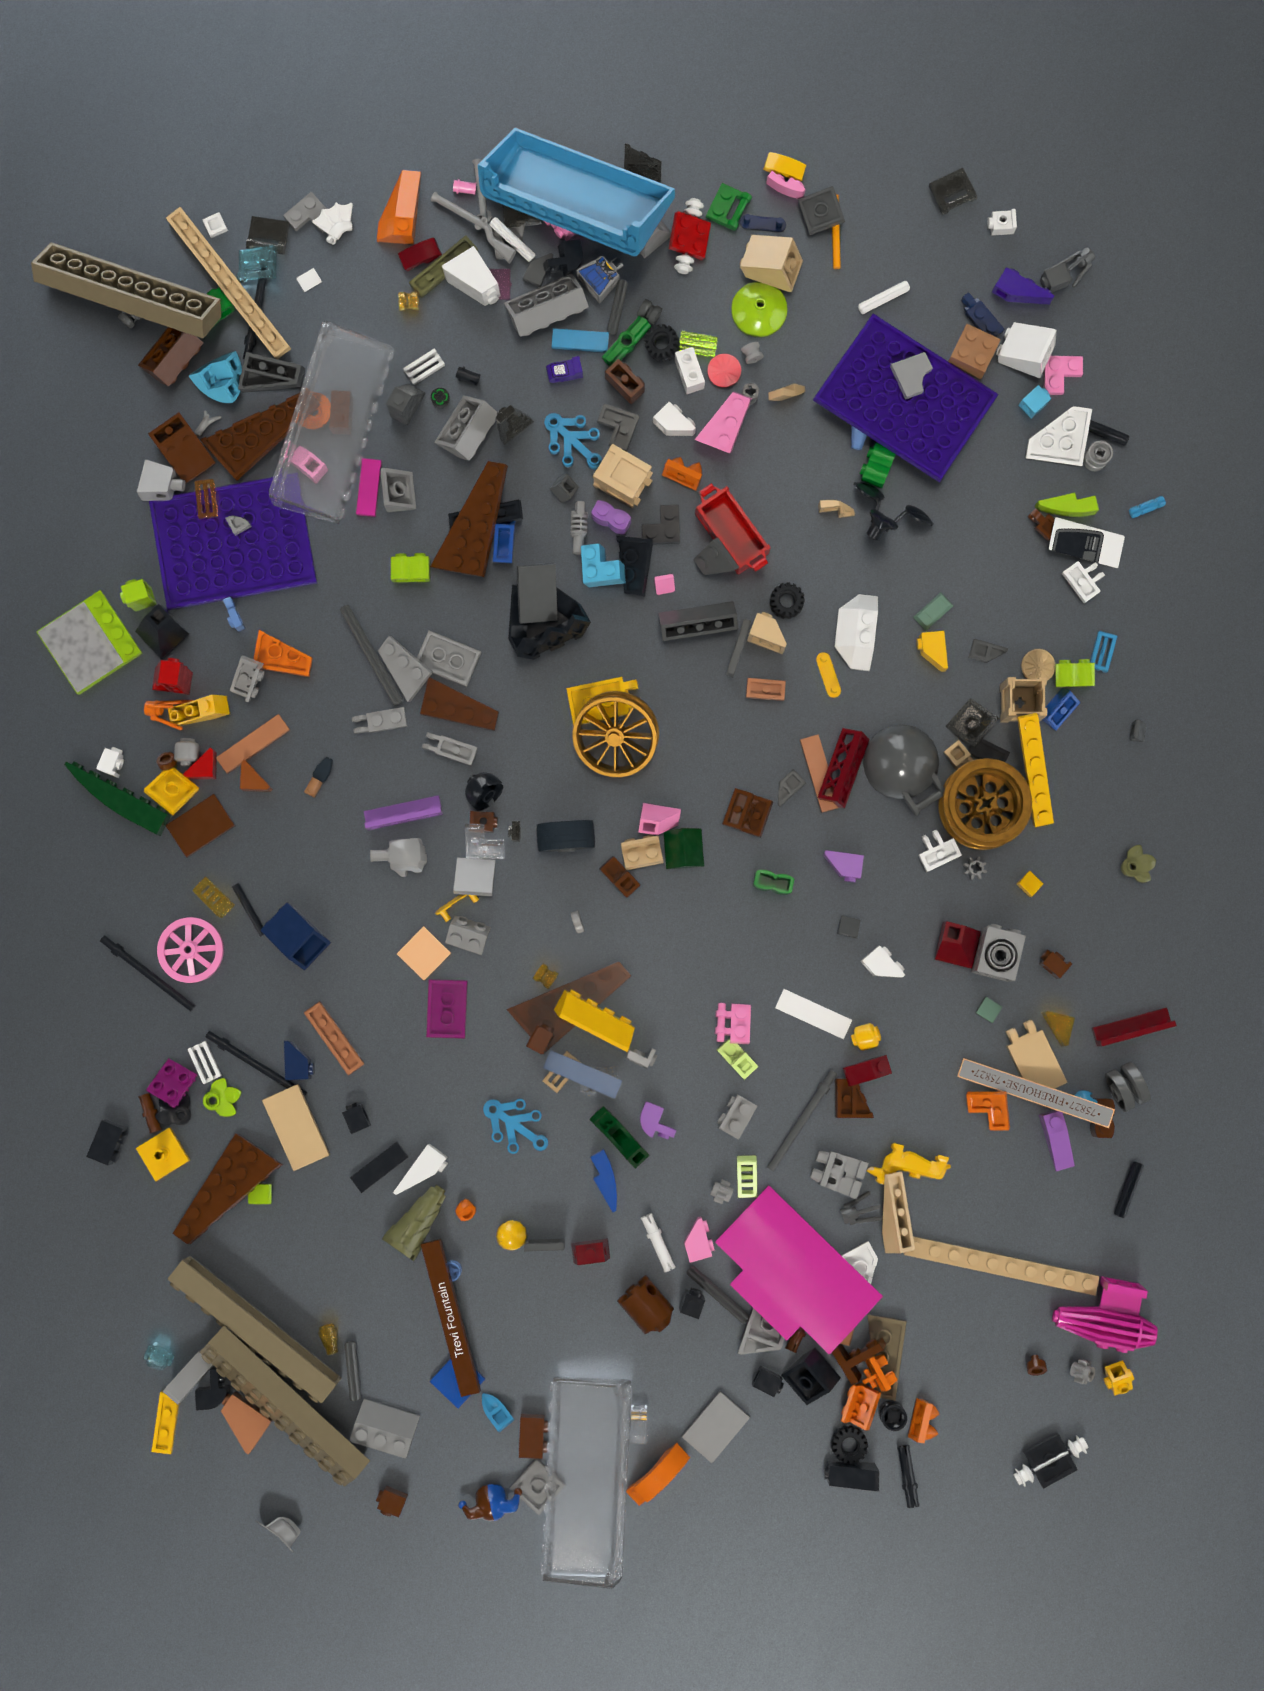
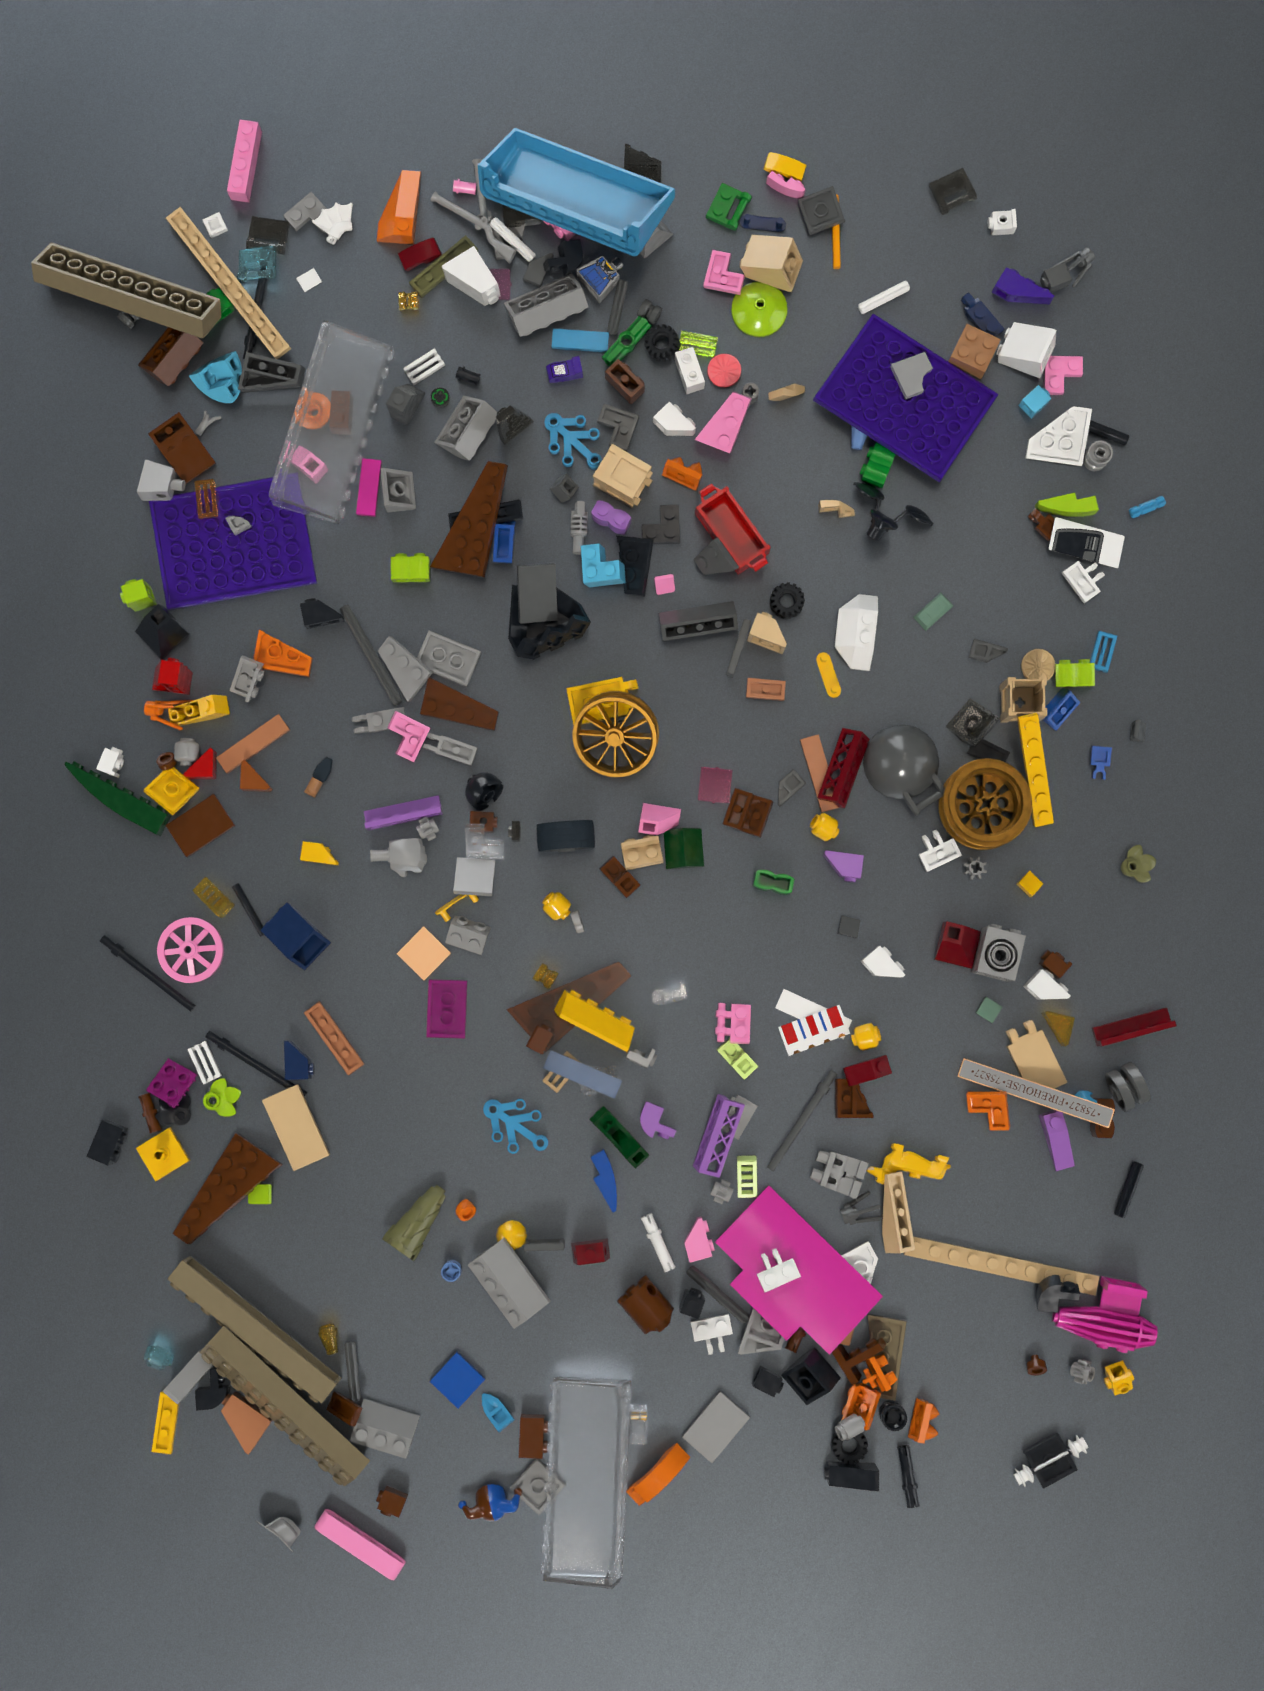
flat silver plate [36,590,143,695] -> none
reddish brown wing [200,389,321,481] -> none
medium blue plate [223,597,245,632] -> none
black brick [342,1103,371,1134] -> none
black tile [350,1142,408,1193] -> none
white slope [393,1144,448,1195] -> none
reddish brown tile [421,1239,481,1397] -> none
red plate [669,198,711,274] -> none
light grey wheel [741,342,764,364] -> none
yellow slope [916,631,948,672] -> none
tan slope [944,740,974,770] -> none
none -> bright pink brick [227,120,262,203]
none -> black slope [300,598,344,629]
none -> yellow slope [300,841,339,865]
none -> bright pink beam [314,1509,406,1580]
none -> reddish brown tile [326,1391,363,1427]
none -> bright pink plate [387,711,430,762]
none -> light grey gear [416,817,439,841]
none -> light grey slope [468,1238,551,1329]
none -> yellow head [542,892,571,920]
none -> clear leg [651,980,688,1005]
none -> white hinge [690,1314,733,1355]
none -> medium lavender fence [693,1094,745,1178]
none -> clear pink piece [698,767,733,804]
none -> bright pink plate [704,250,745,295]
none -> white hinge [757,1248,801,1293]
none -> white sticker [778,1005,850,1056]
none -> yellow head [810,813,839,841]
none -> light grey brick [835,1413,865,1441]
none -> white slope [1023,969,1071,1000]
none -> black brick [1036,1275,1080,1313]
none -> blue plate [1090,746,1112,780]

